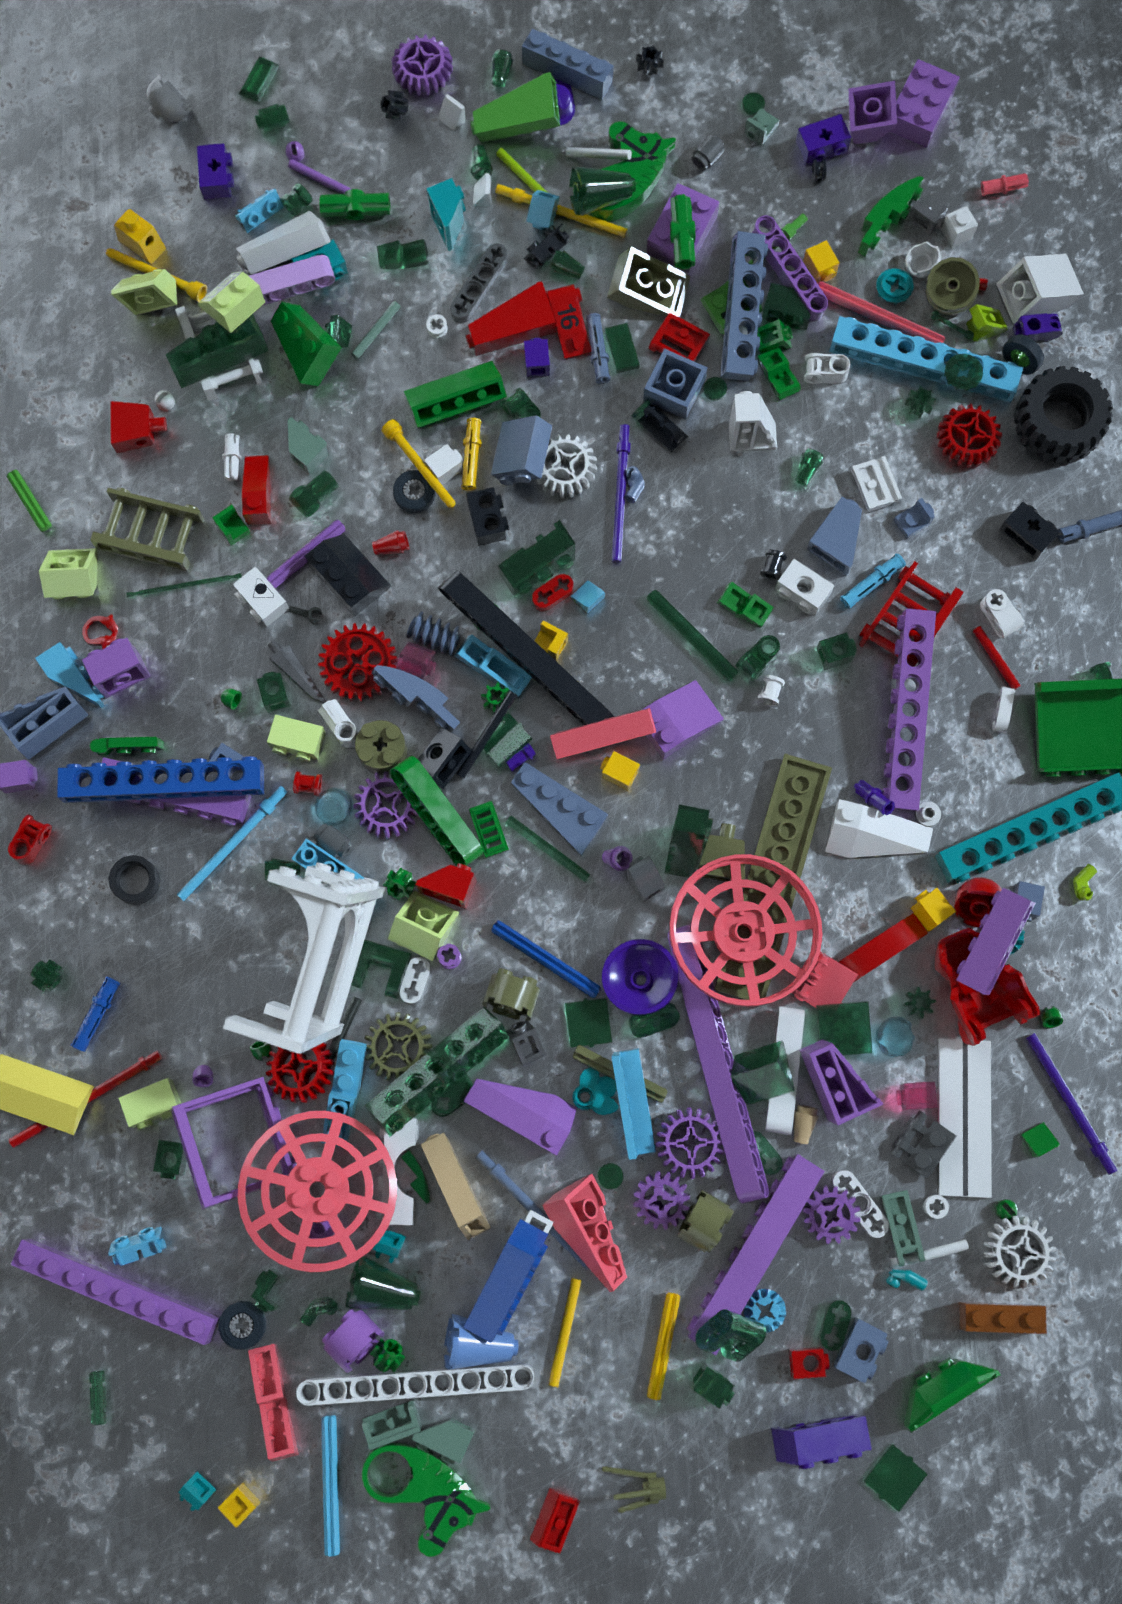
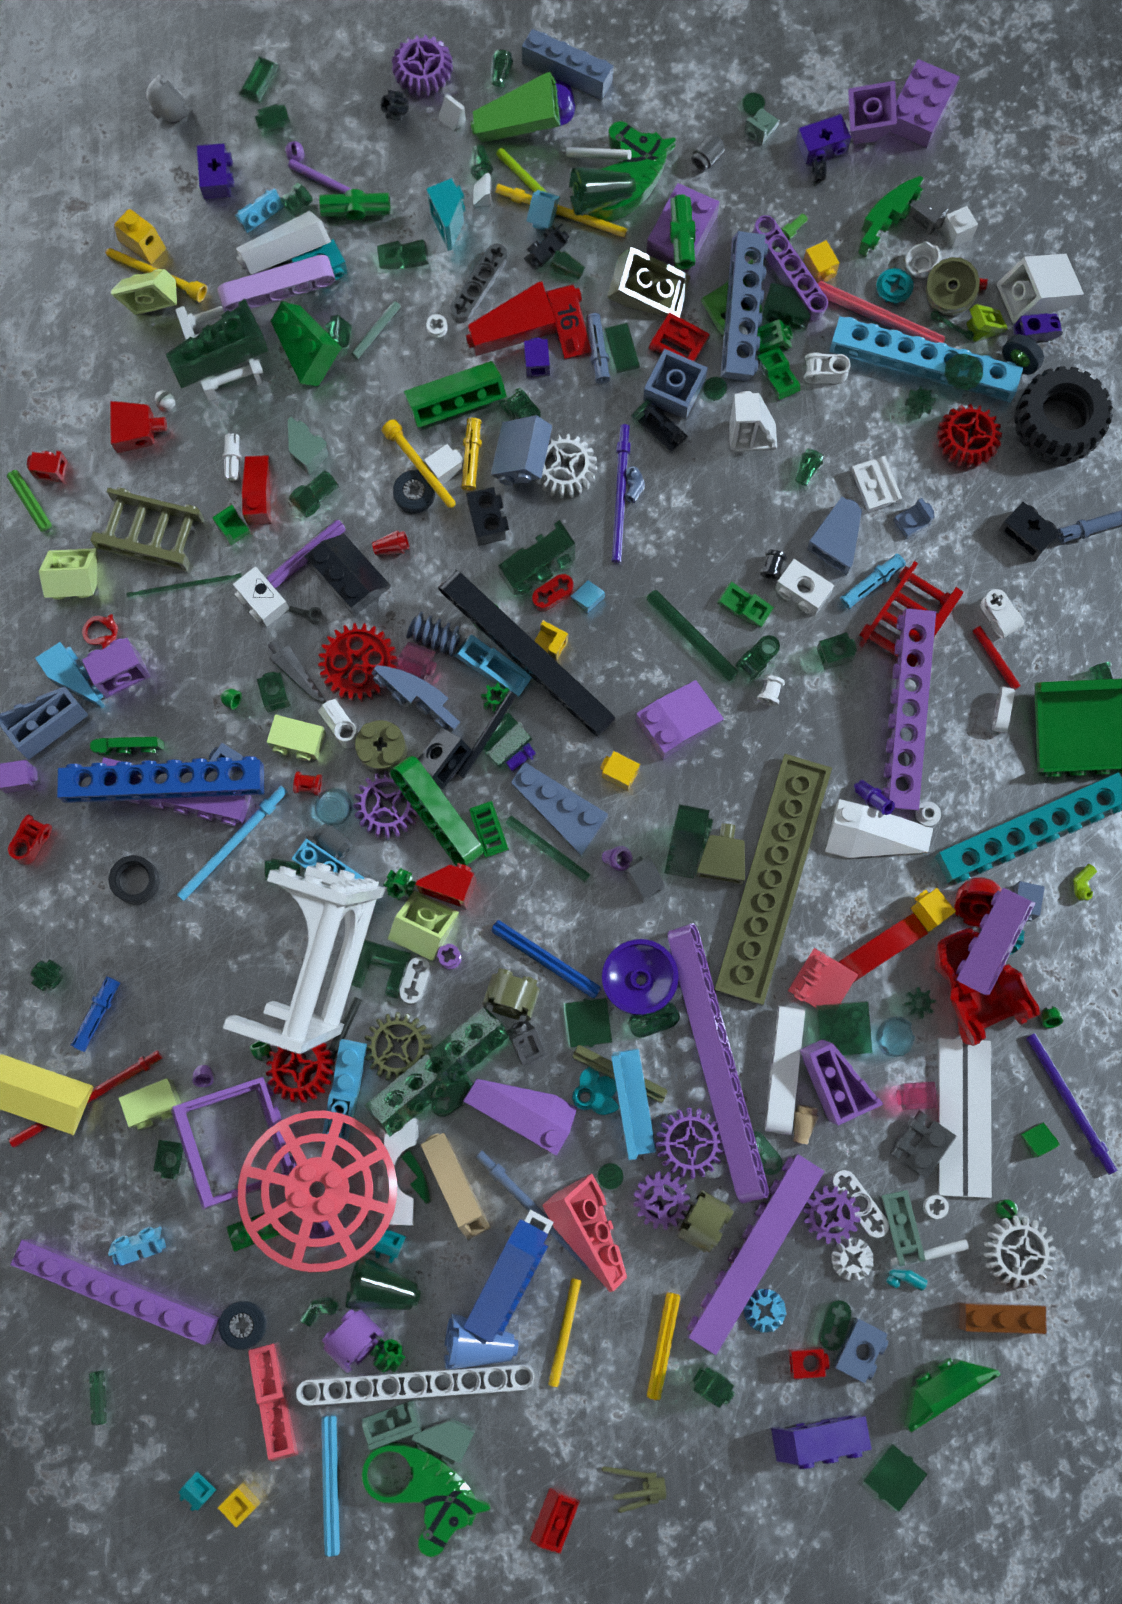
yellowish green slope [197,272,265,333] -> none
clear green bracket [251,1268,282,1313] -> none
coral slope [550,708,656,759] -> none
black gear [636,45,664,76] -> none
coral dish [669,854,823,1007] -> none
connector [695,1309,767,1362] -> none
slope [730,1041,795,1105] -> none
coral axle [981,173,1029,196] -> none
none -> red brick [27,451,67,483]
none -> green tile [226,1212,282,1252]
none -> white gear [831,1238,873,1281]

